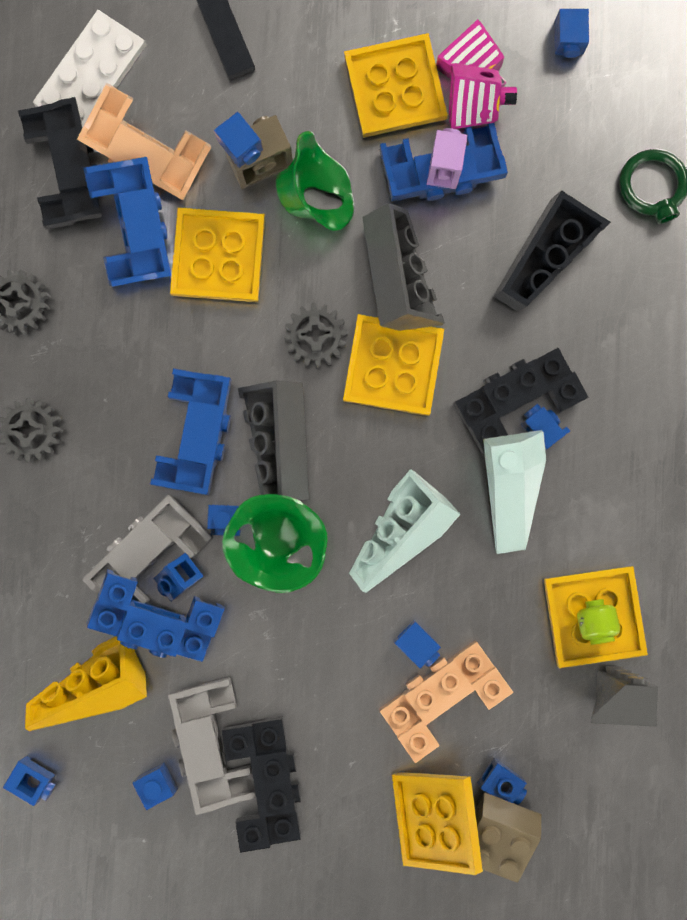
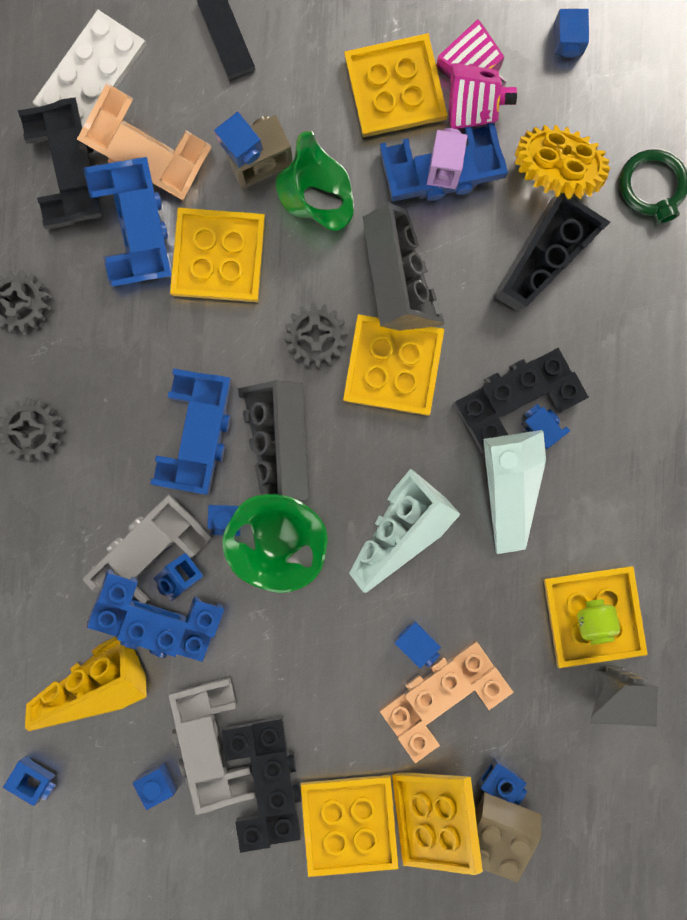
none -> yellow plate [301,775,399,877]
none -> yellow gear [514,125,611,199]

